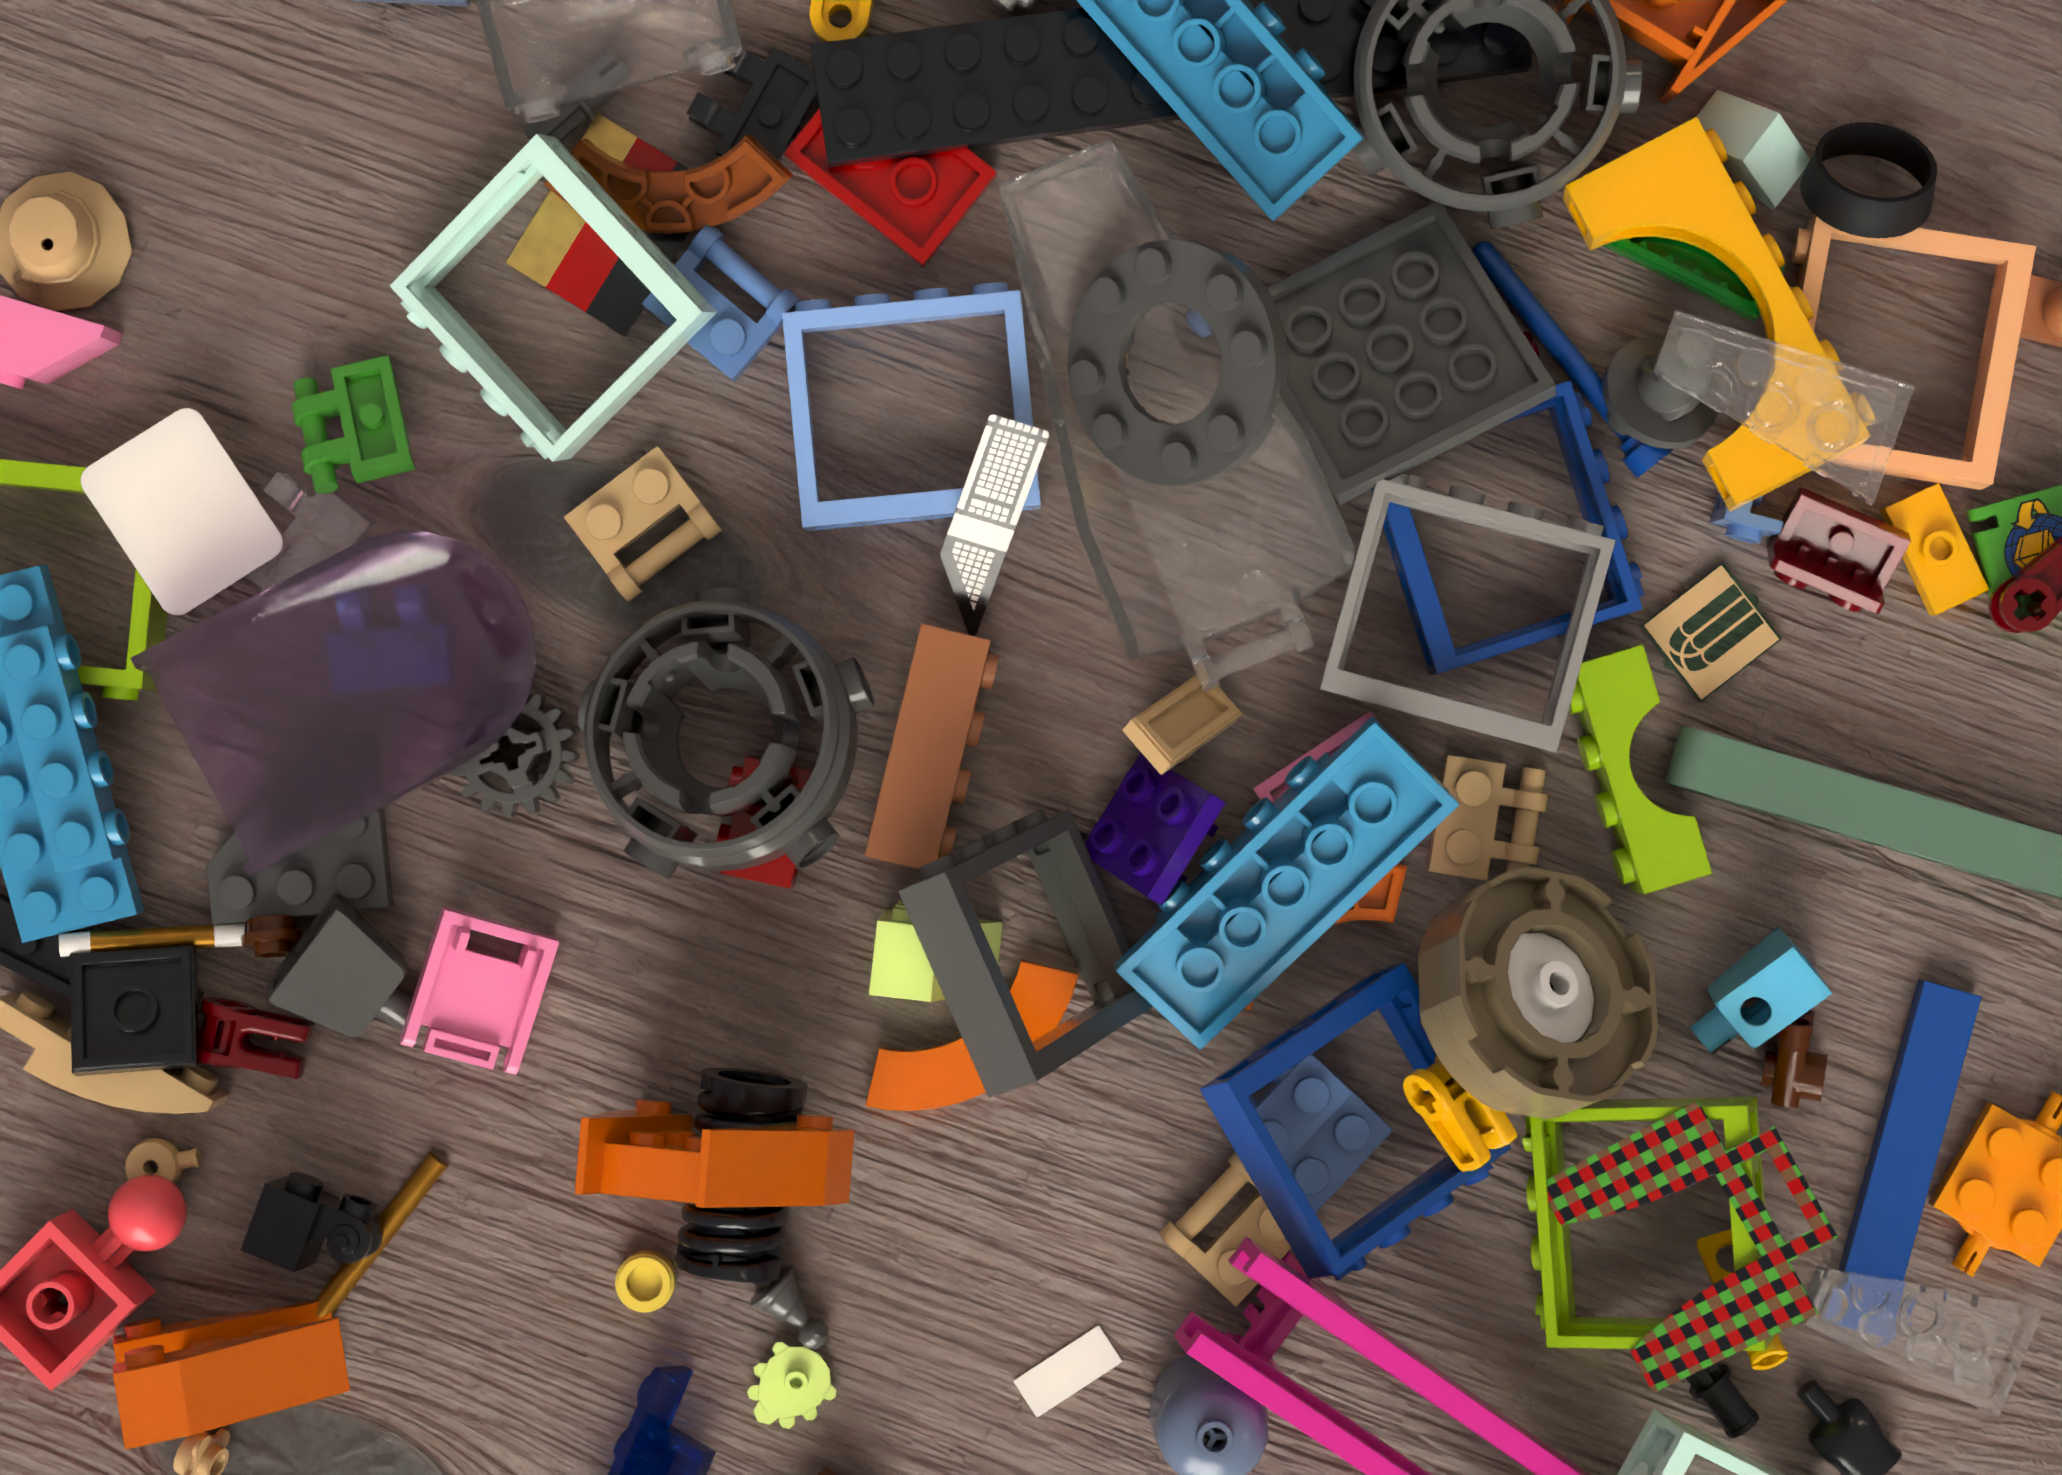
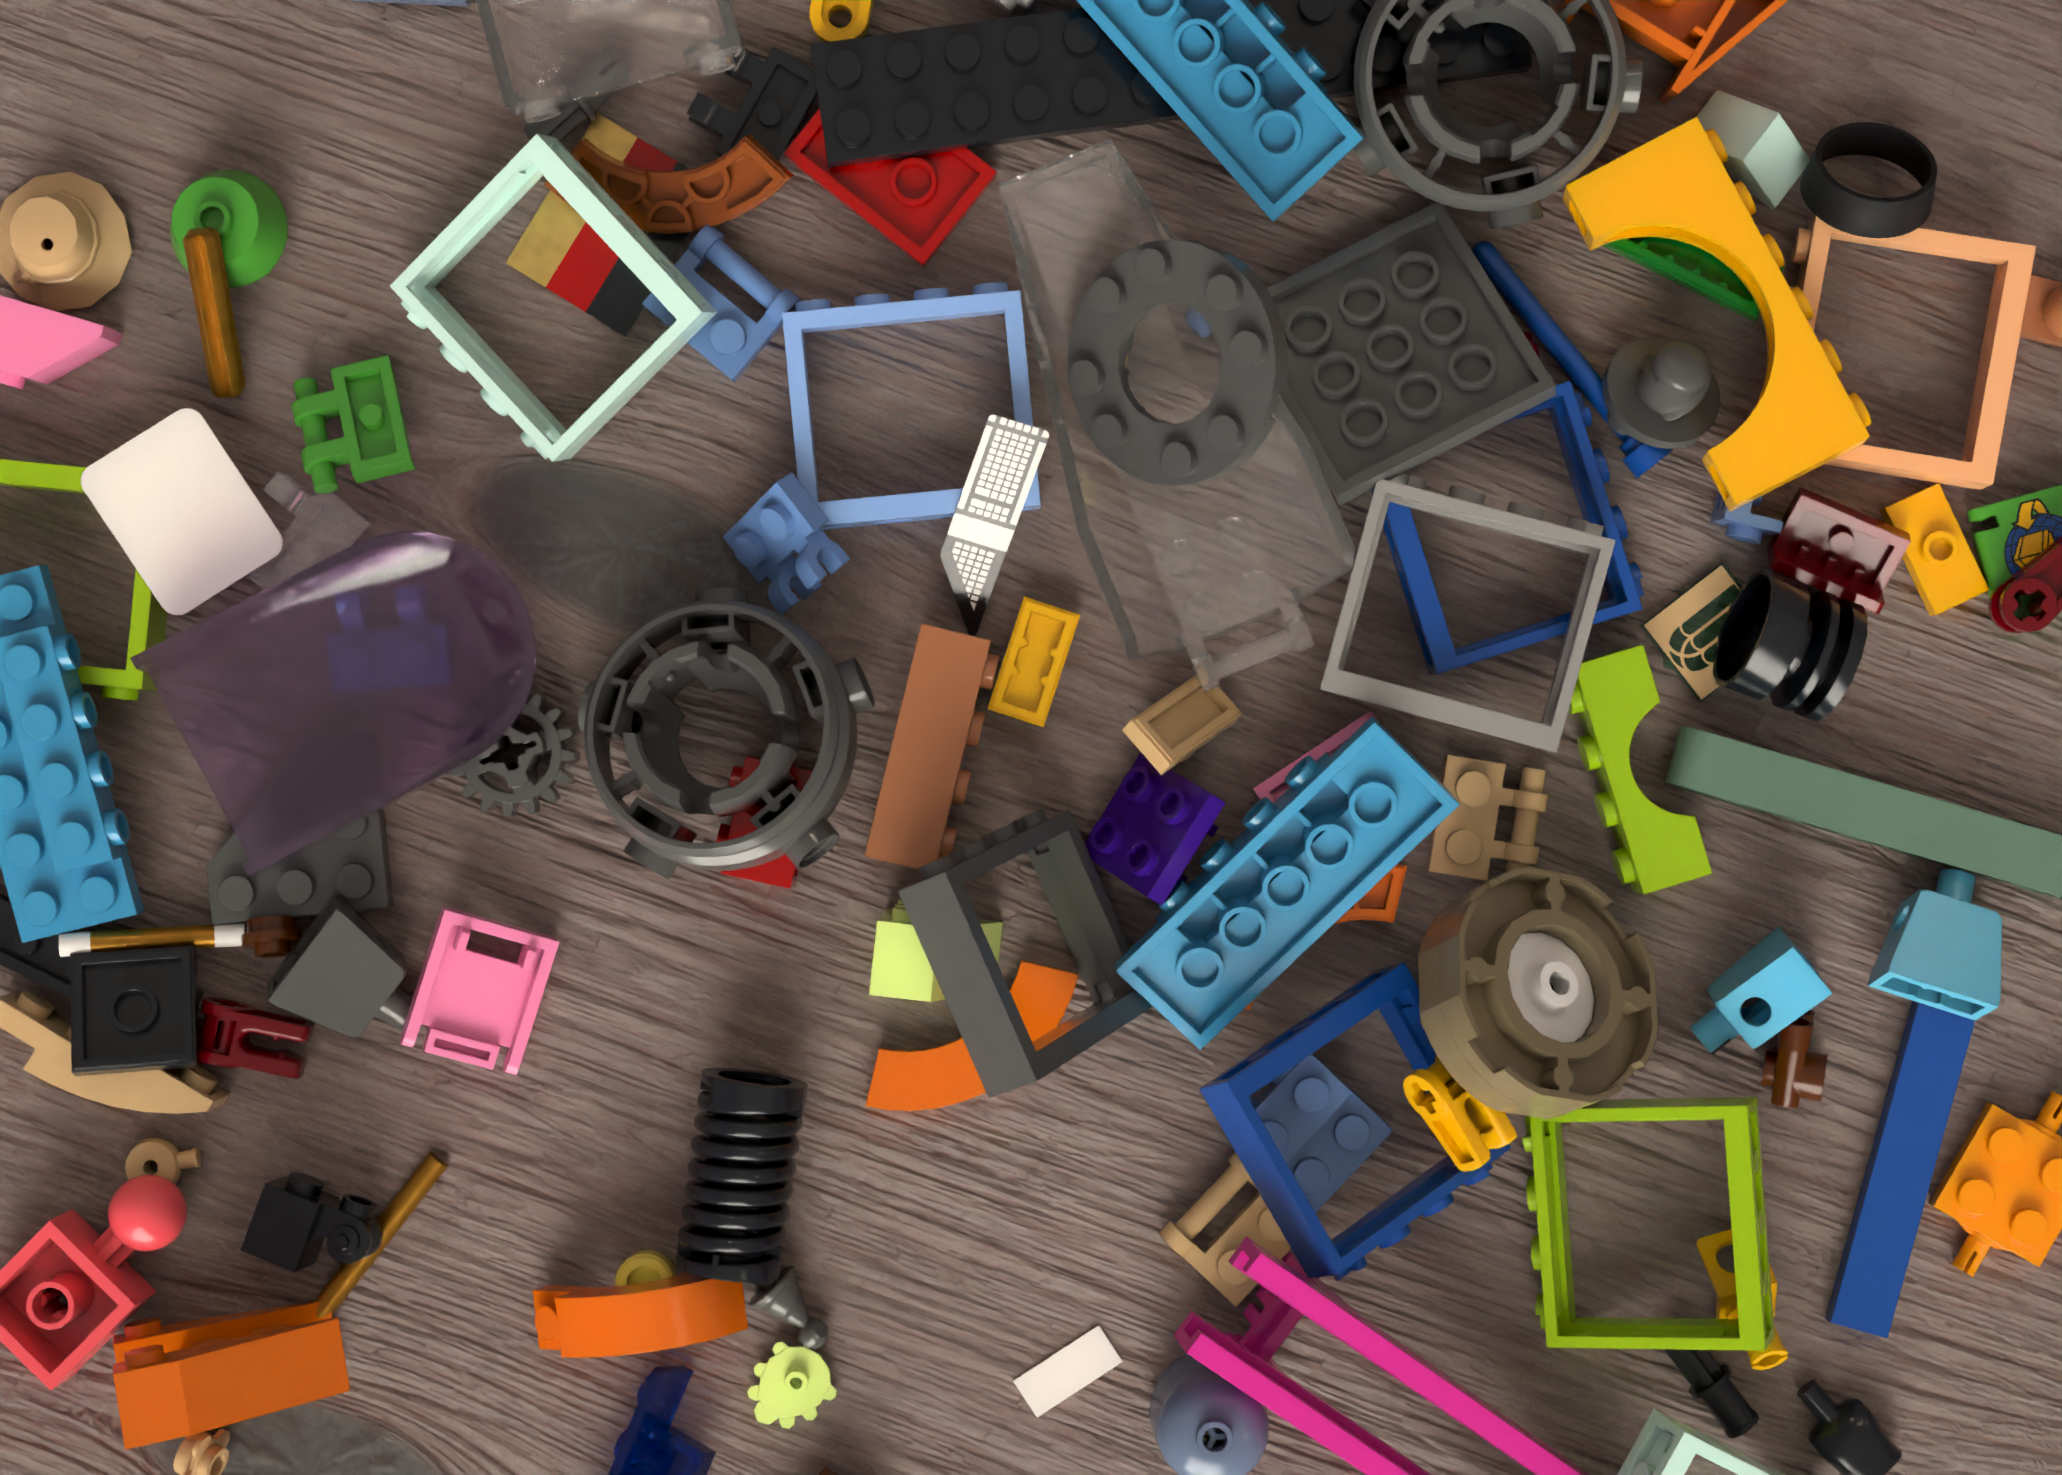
tan plate [564,446,723,602] -> none
orange wedge [575,1099,855,1208] -> none
piece [1547,1100,1838,1393] -> none
clear wing [1653,310,1915,506] -> none
clear wing [1800,1265,2045,1417] -> none
none -> bright green cone [170,170,288,288]
none -> pearl gold axle [183,227,246,398]
none -> orange arch [532,1272,748,1358]
none -> medium blue plate [723,472,850,615]
none -> yellow plate [987,596,1080,728]
none -> black wheel [1713,569,1868,721]
none -> medium azure torso [1867,869,2002,1020]

